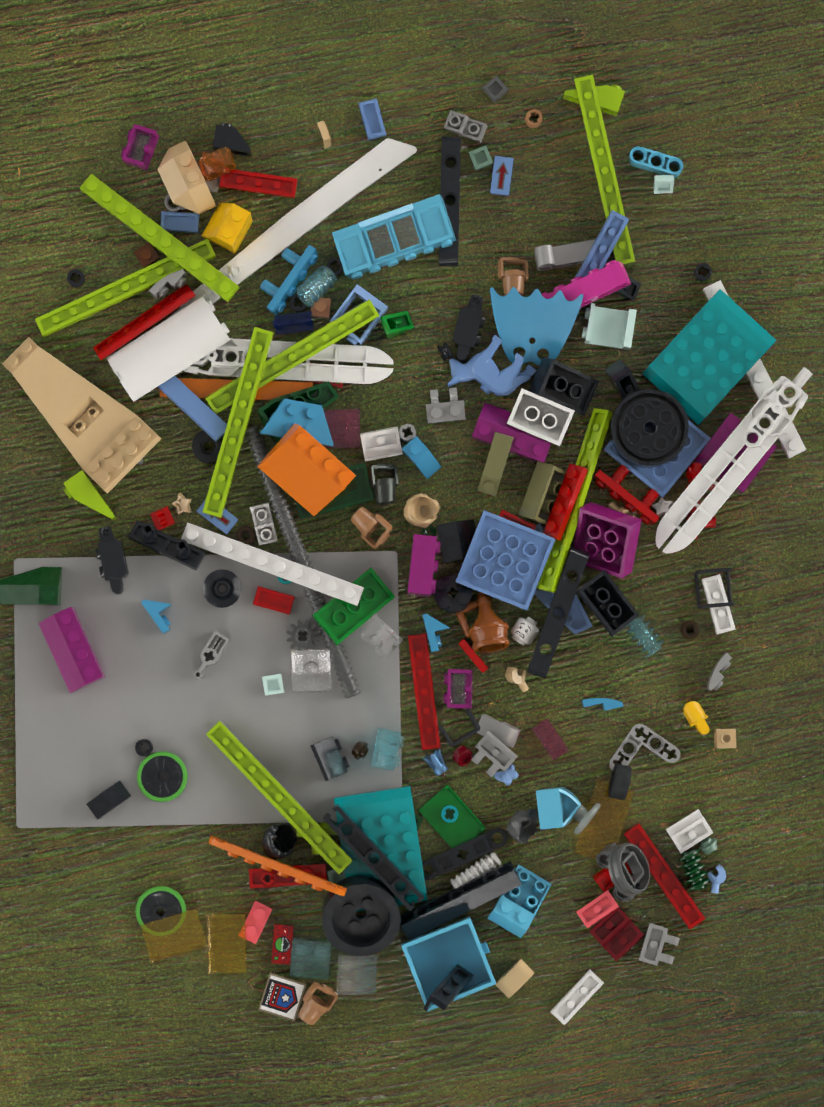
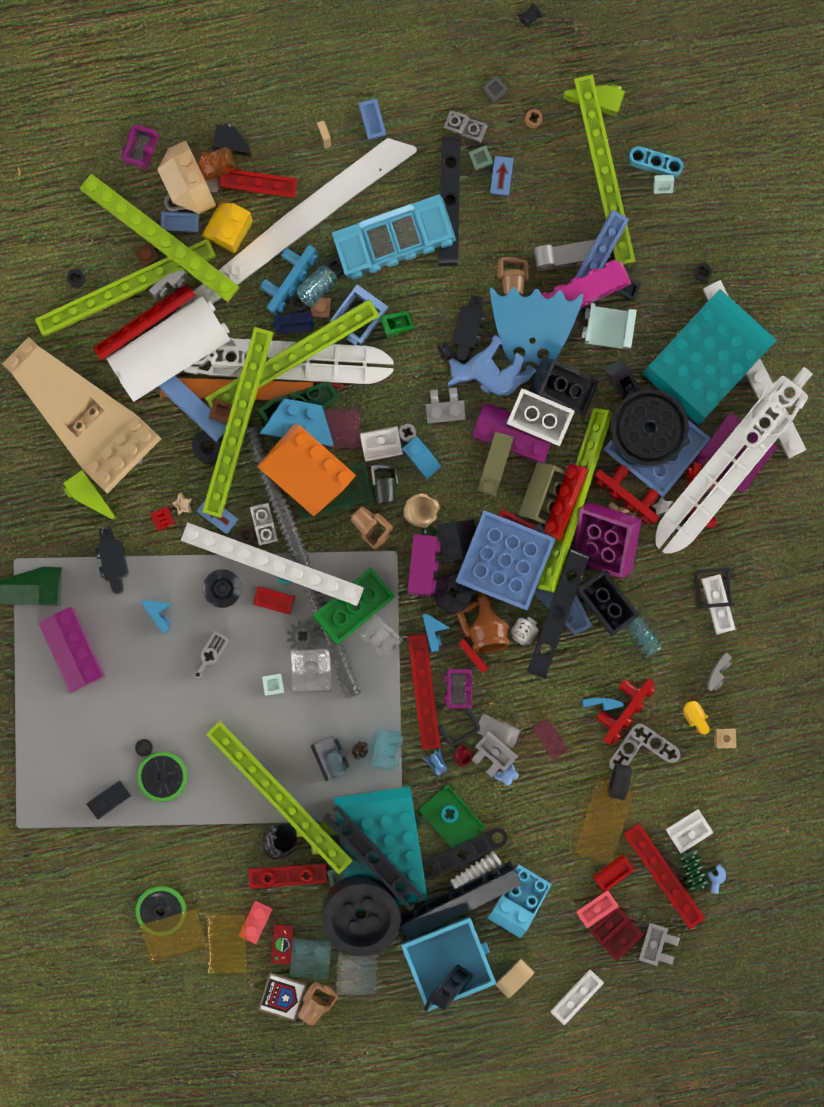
black plate [128,520,205,571] -> none
orange plate [208,836,347,896] -> none
tan piece [505,667,529,692] -> none
dark grey hair [505,808,539,844] -> none
medium azure piece [536,787,601,835] -> none
dark grey piece [596,842,650,902] -> none
dark brown plate [680,620,699,640] -> none
sand green plate [699,837,718,854] -> none
none -> reddish brown plate [209,399,232,425]
none -> black bush [518,3,543,28]
none -> red plate [596,678,656,746]

